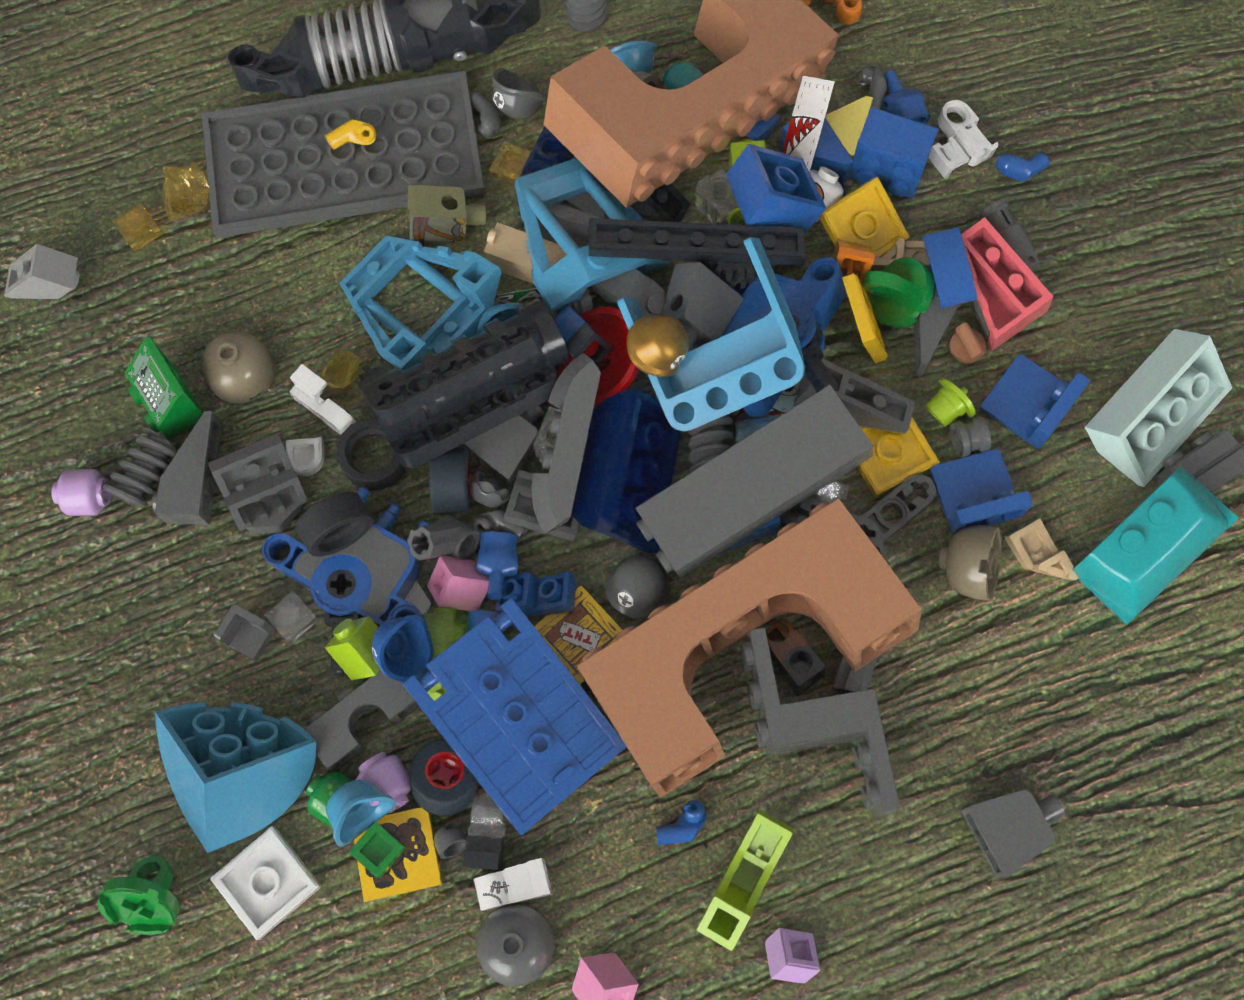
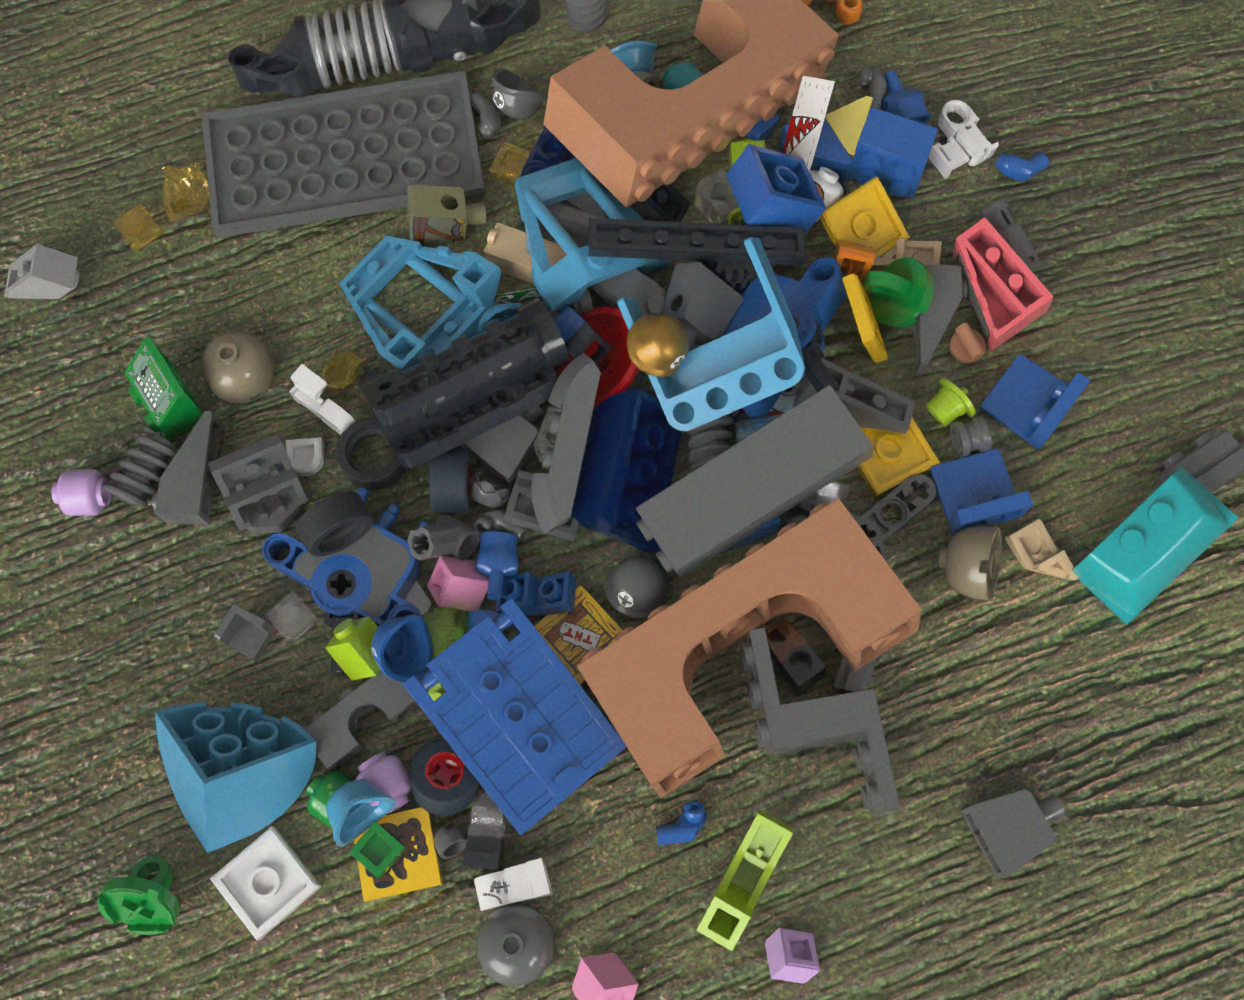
yellow arm [325,119,376,150] -> none
blue slope [923,227,977,308] -> none
light aqua slope [1085,329,1232,487] -> none

